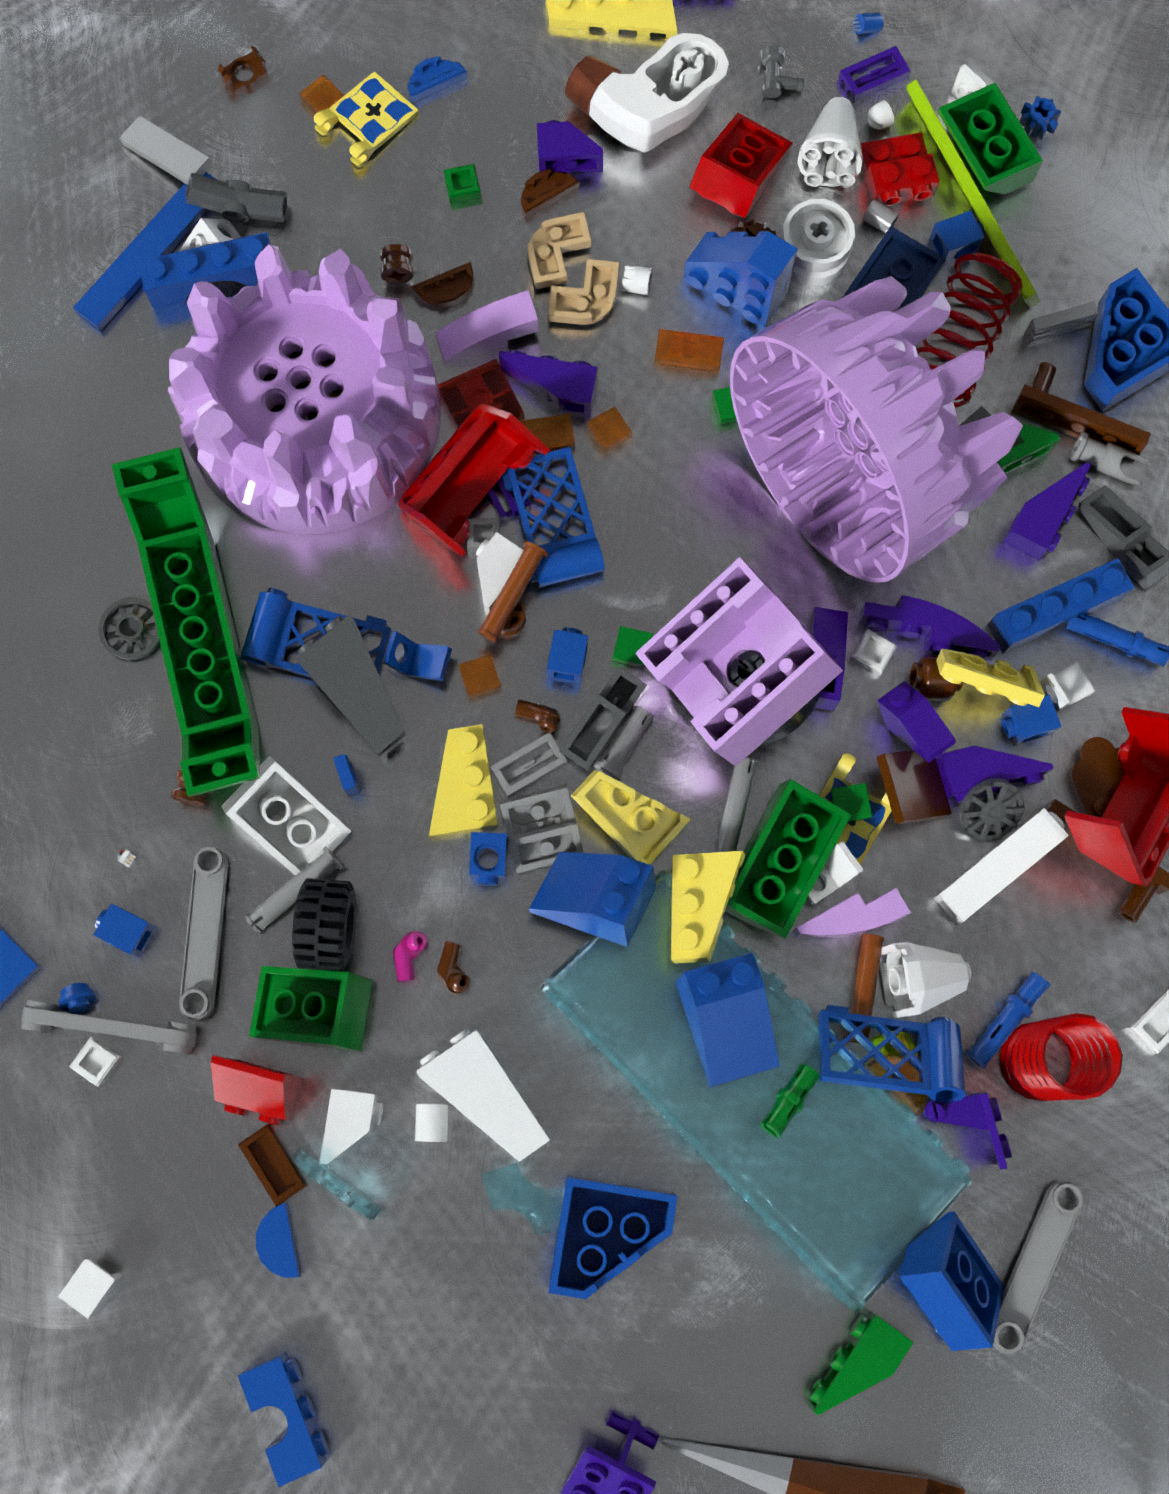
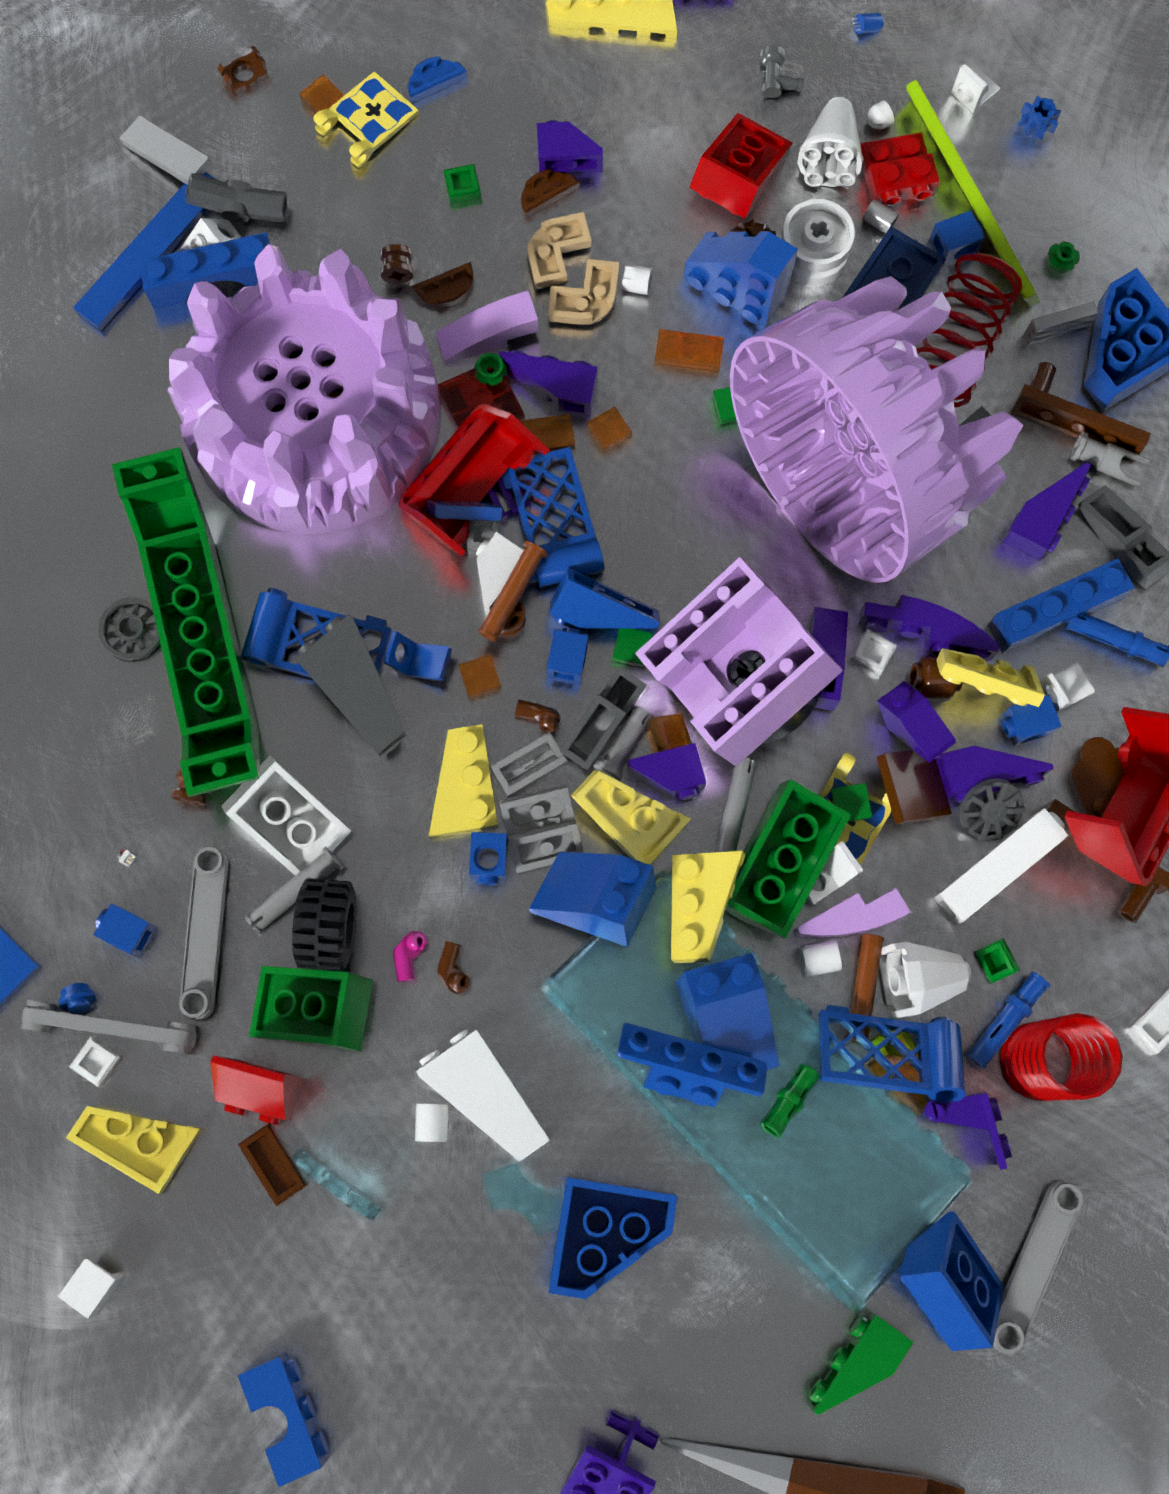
blue tile [256,1202,301,1278] -> none
white slope [320,1089,383,1164] -> none
blue tile [333,754,361,797] -> none
white piece [565,33,729,152] -> none
dark purple tile [839,46,911,103] -> none
green slope [937,82,1043,195] -> none
green slope [997,422,1060,474] -> none
none -> light yellow wing [66,1106,201,1195]
none -> blue tile [427,500,502,521]
none -> green plate [474,353,507,385]
none -> blue slope [549,567,660,629]
none -> blue bracket [617,1023,767,1107]
none -> dark purple slope [627,743,707,800]
none -> clear orange tile [648,713,692,752]
none -> white piece [799,939,842,977]
none -> green slope [974,938,1020,984]
none -> green plate [1048,241,1080,274]

